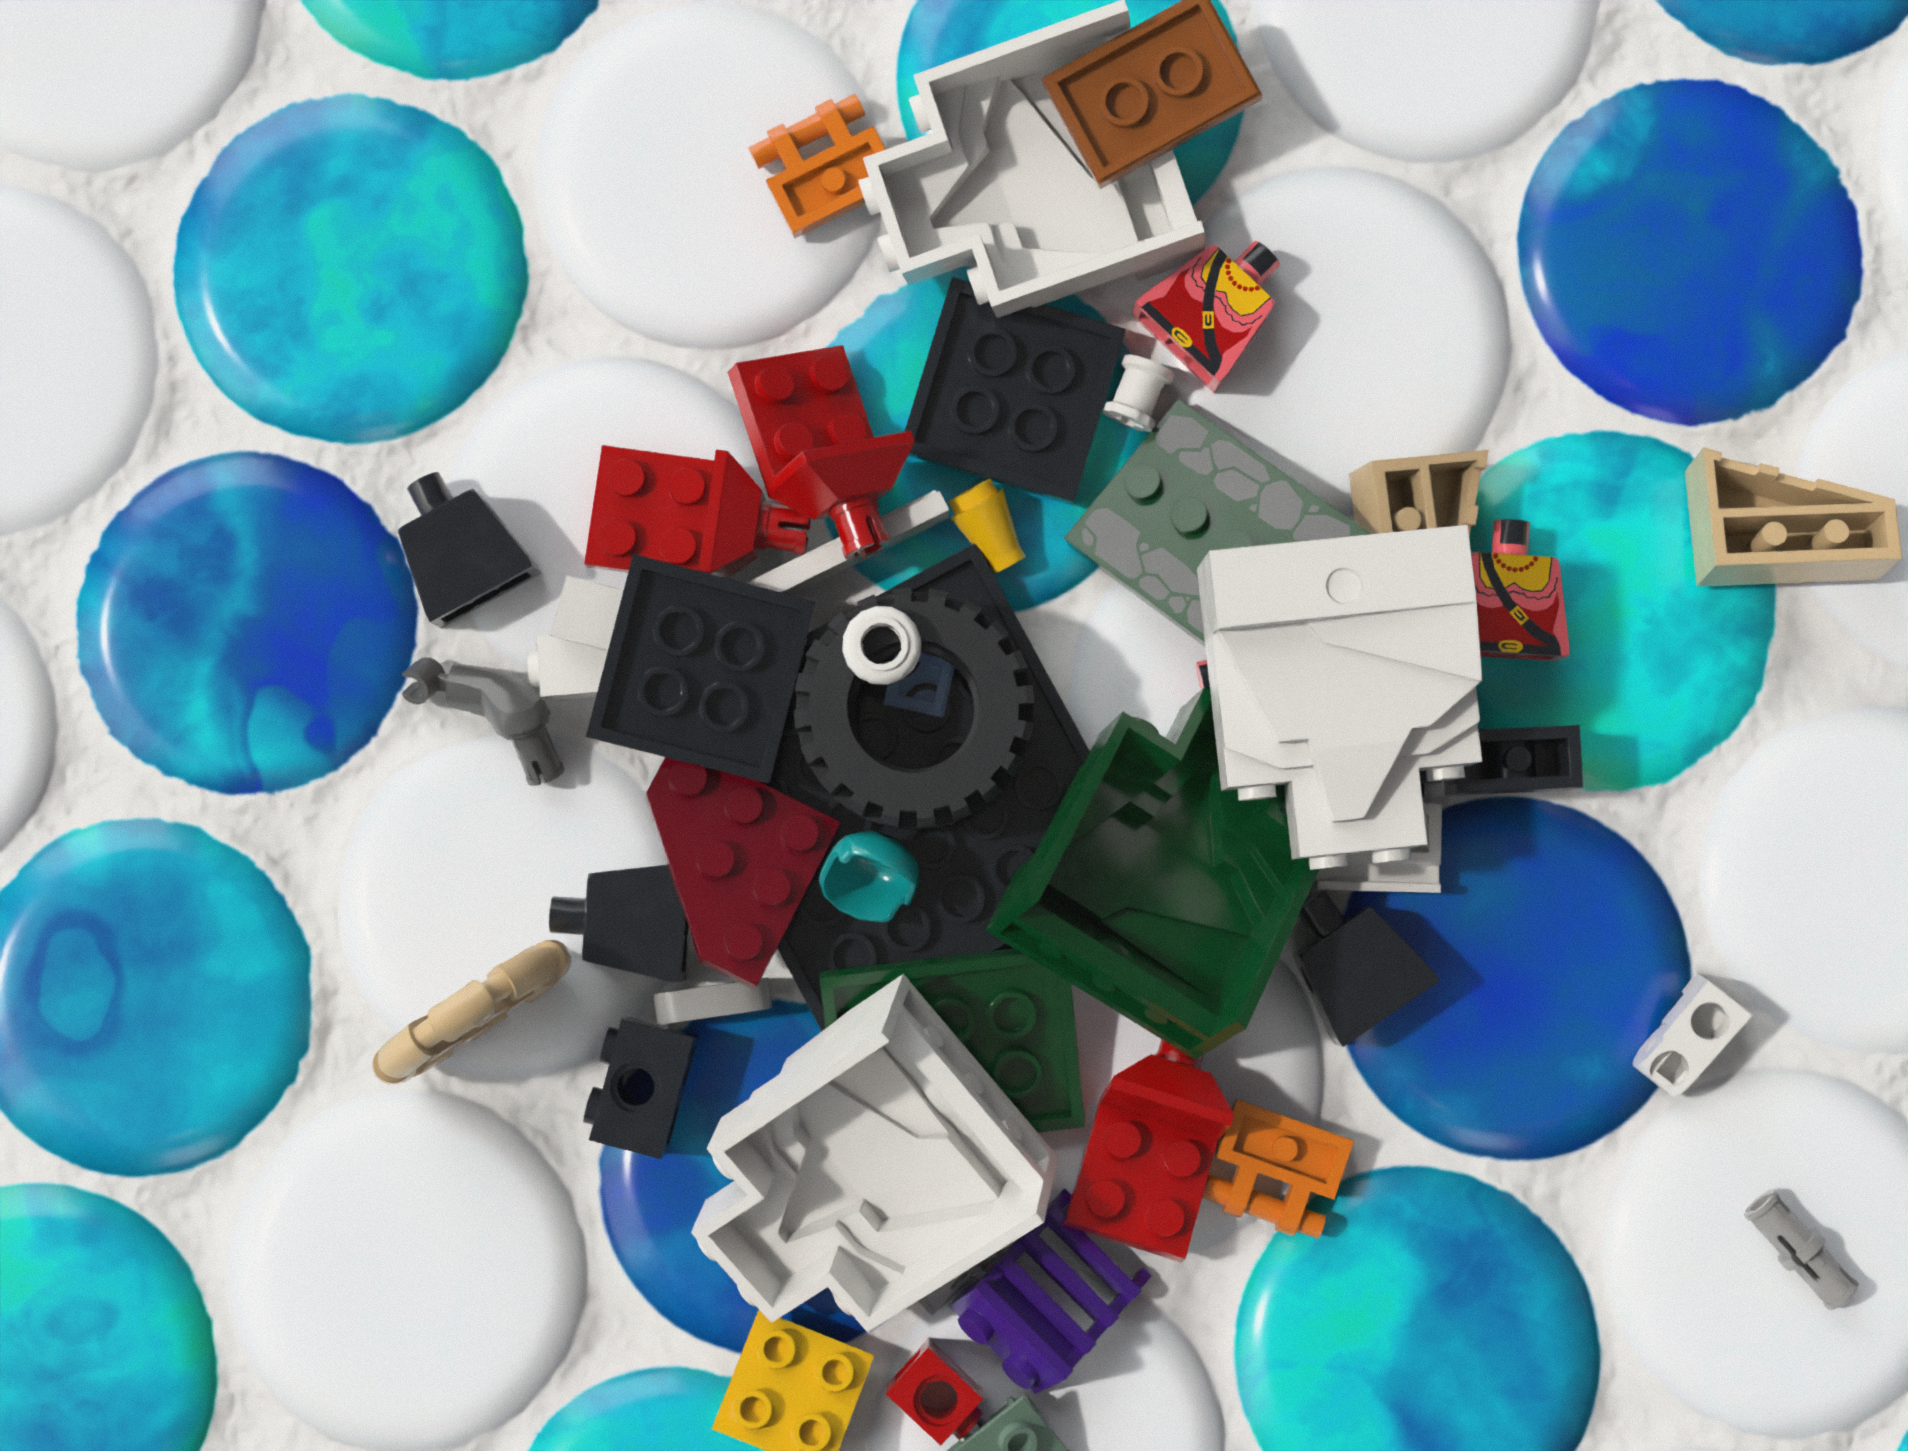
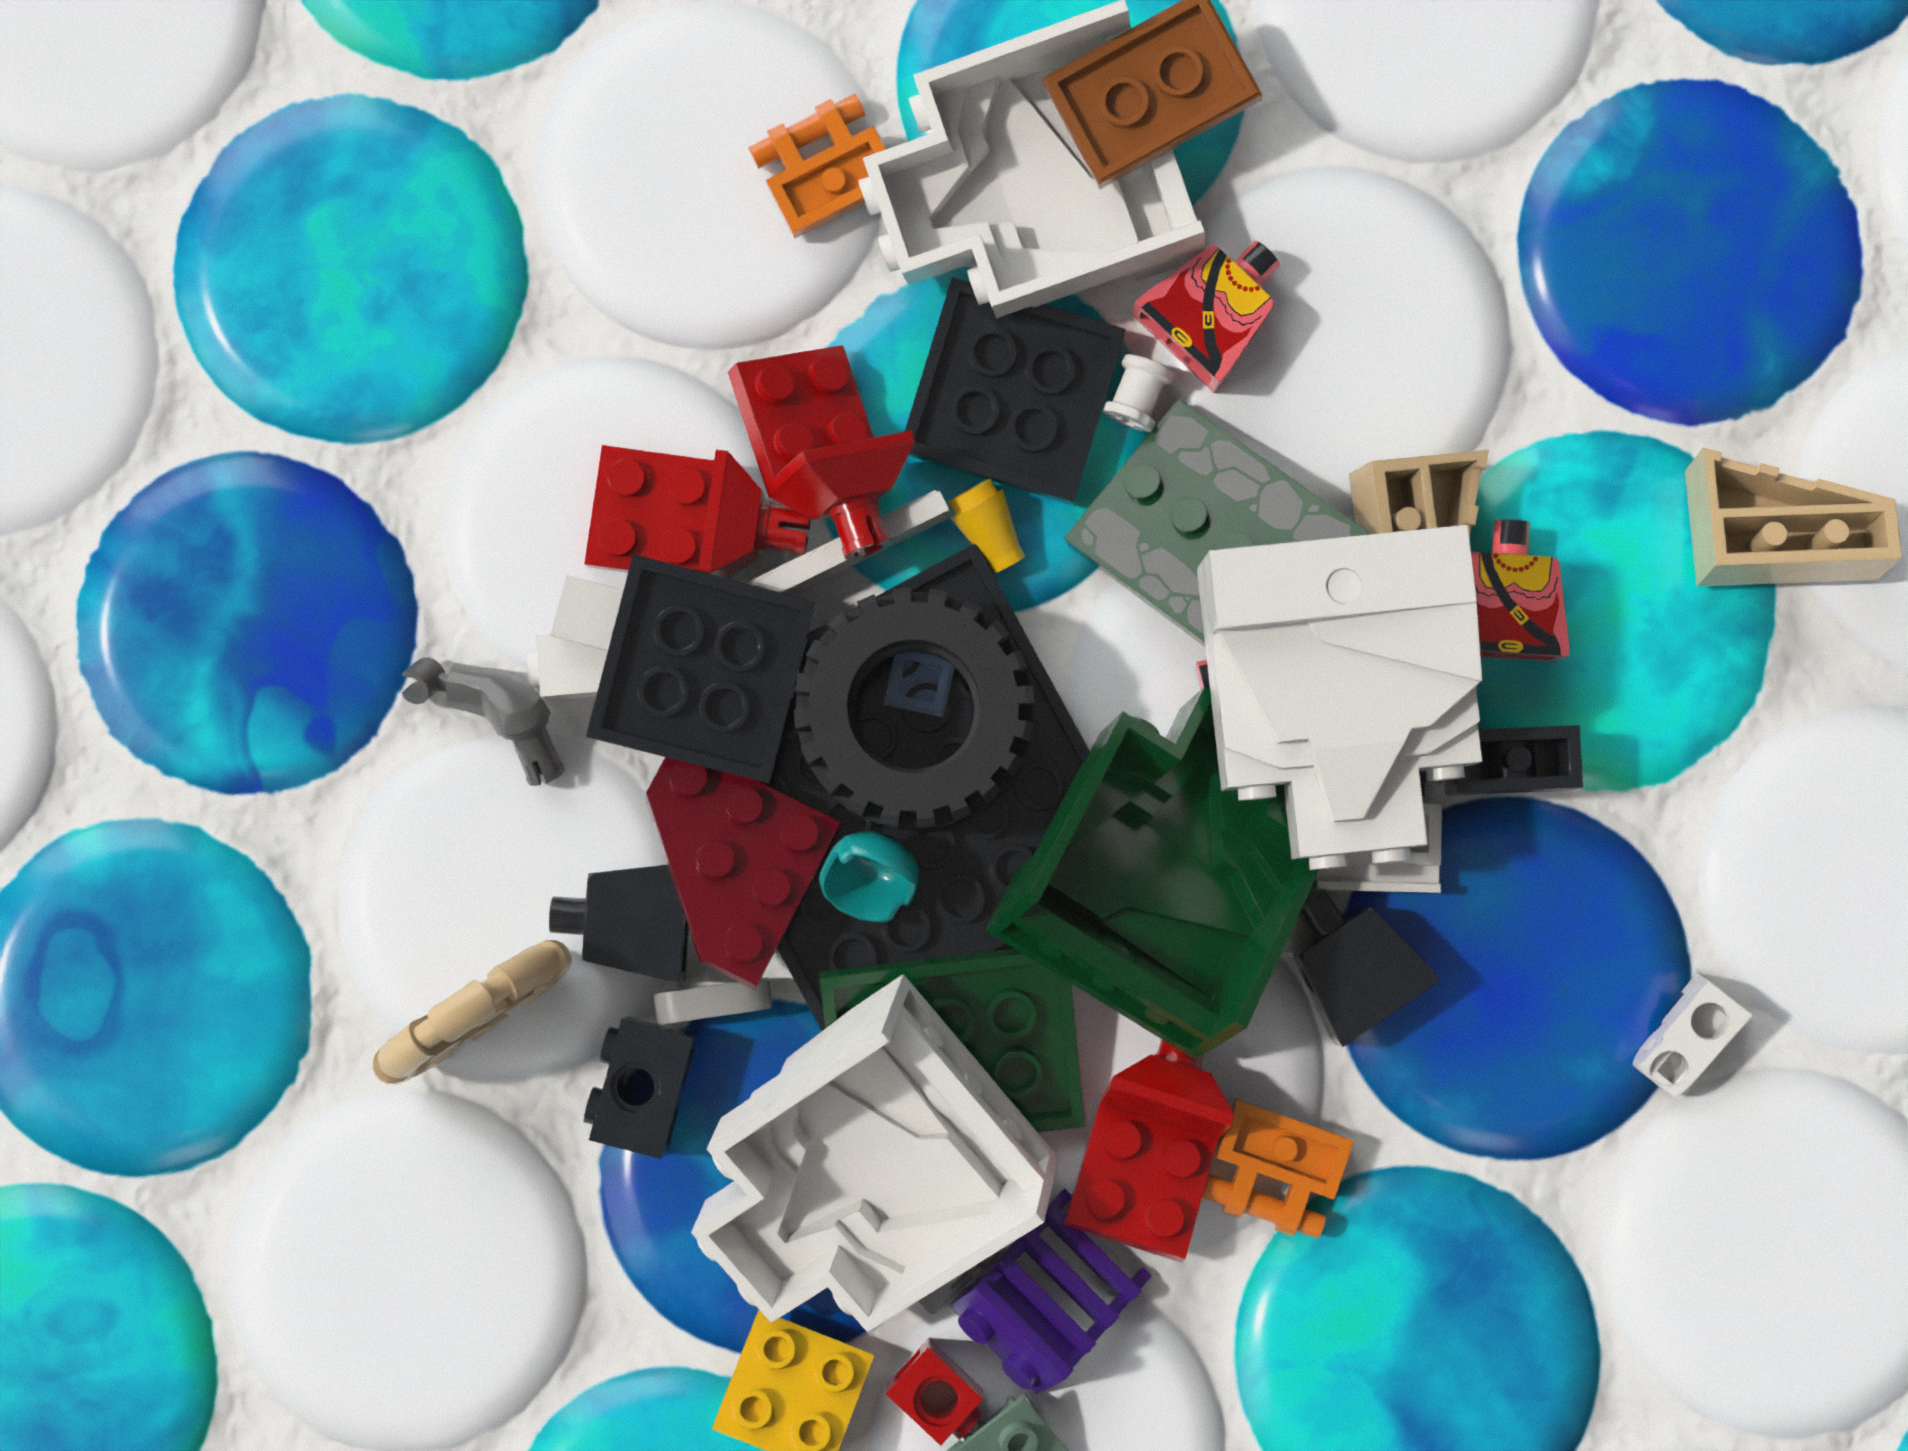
black torso [398,472,542,628] -> none
white piece [842,606,921,685] -> none
light grey pin [1744,1189,1859,1310] -> none

